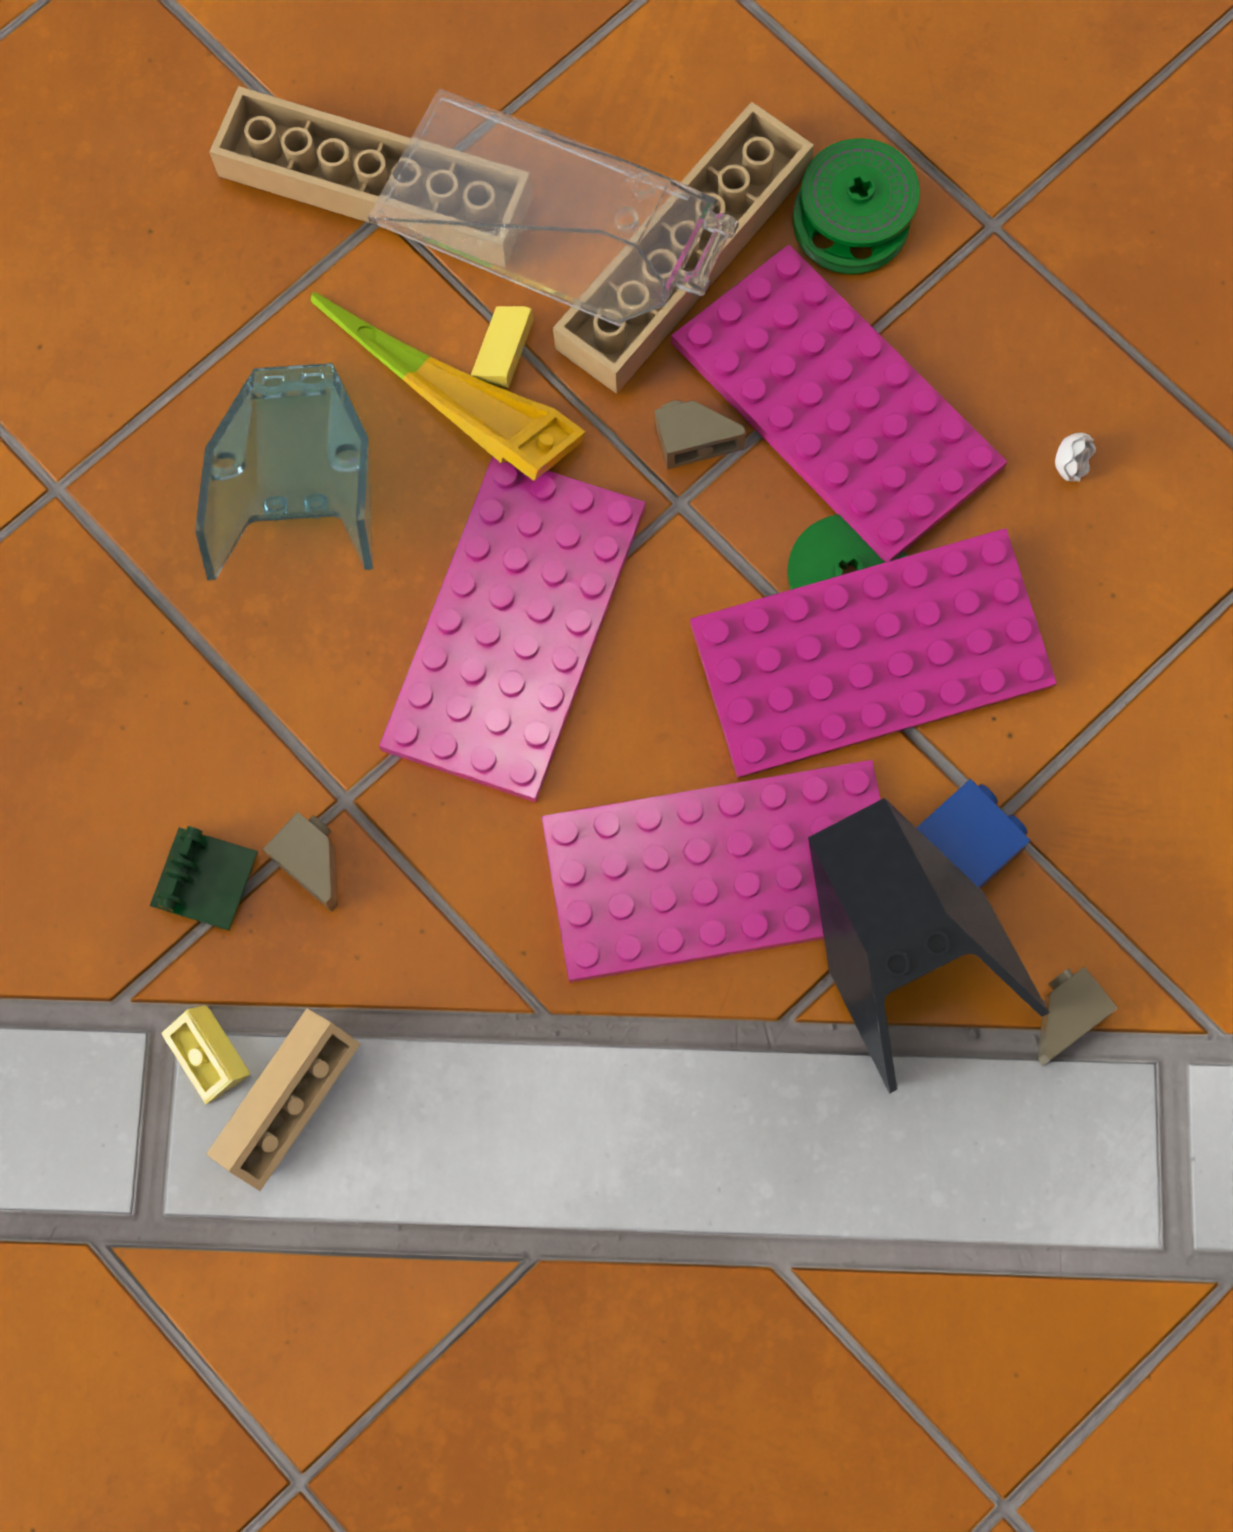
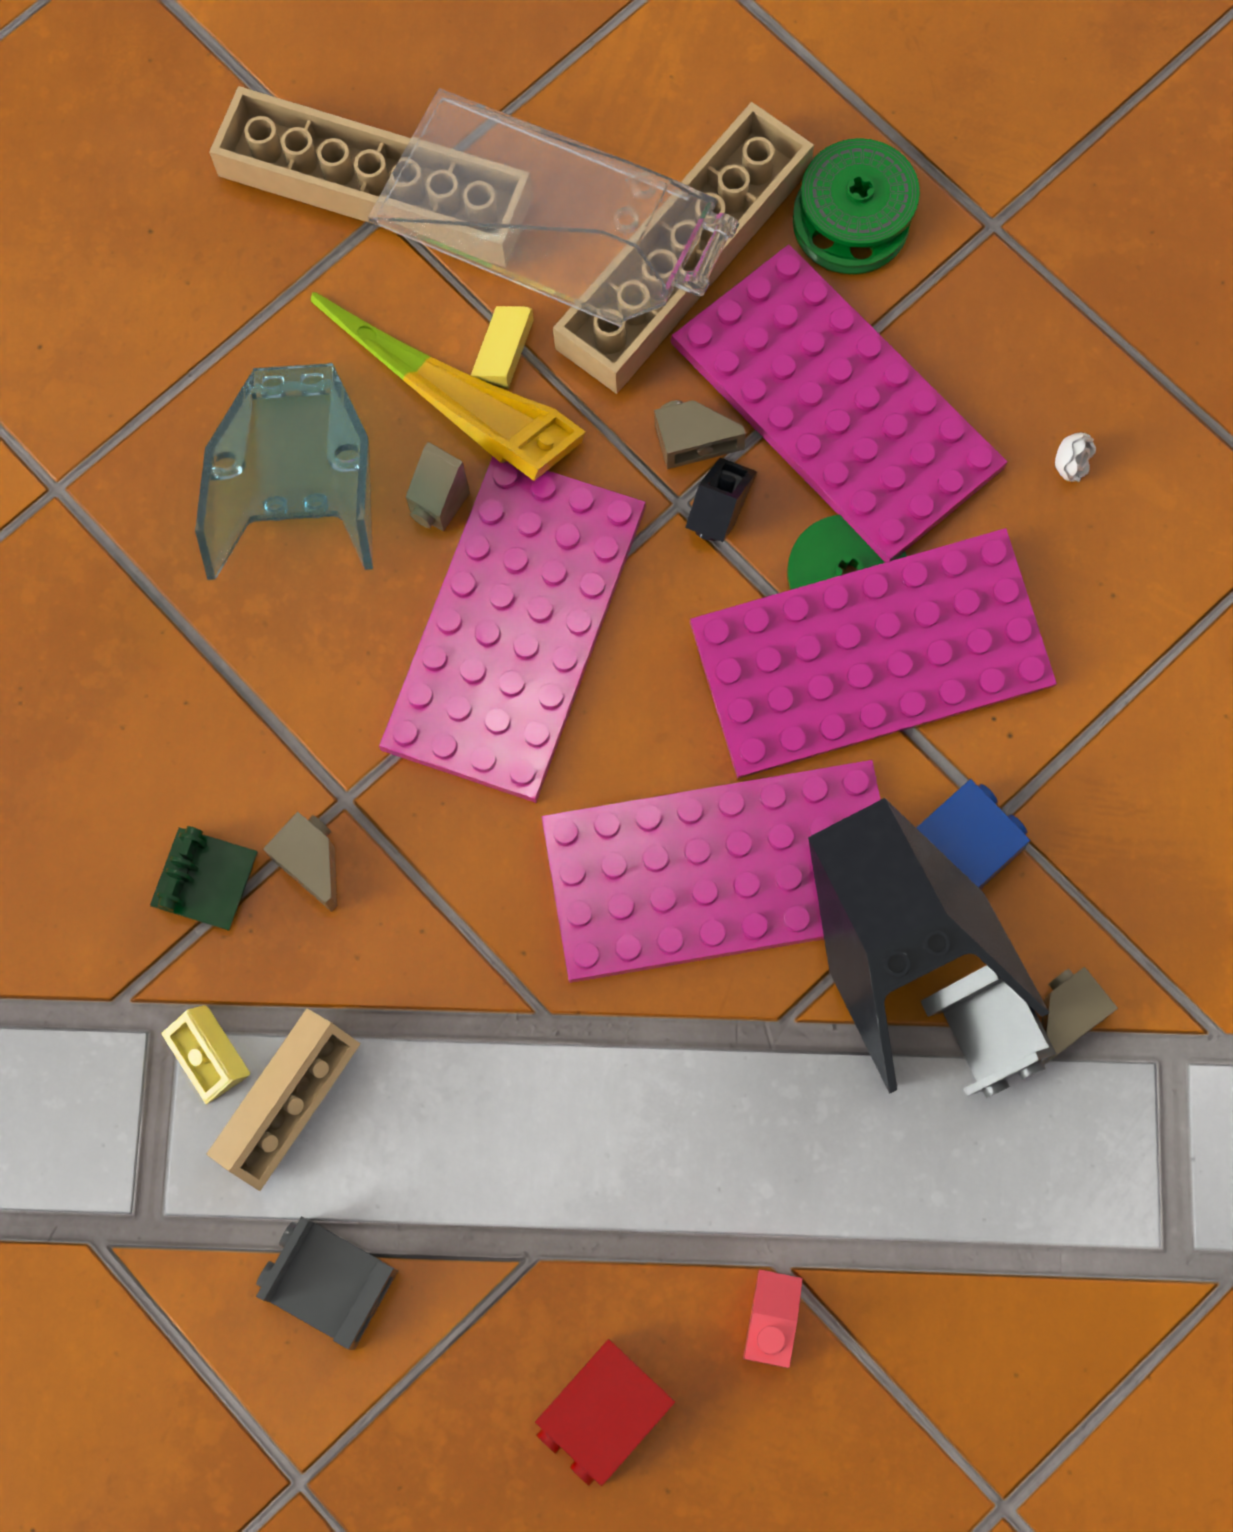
none -> dark grey panel [256,1216,399,1350]
none -> dark tan slope [406,442,470,531]
none -> red panel [535,1339,675,1487]
none -> black slope [685,458,757,542]
none -> coral slope [743,1269,803,1368]
none -> panel [921,965,1056,1098]

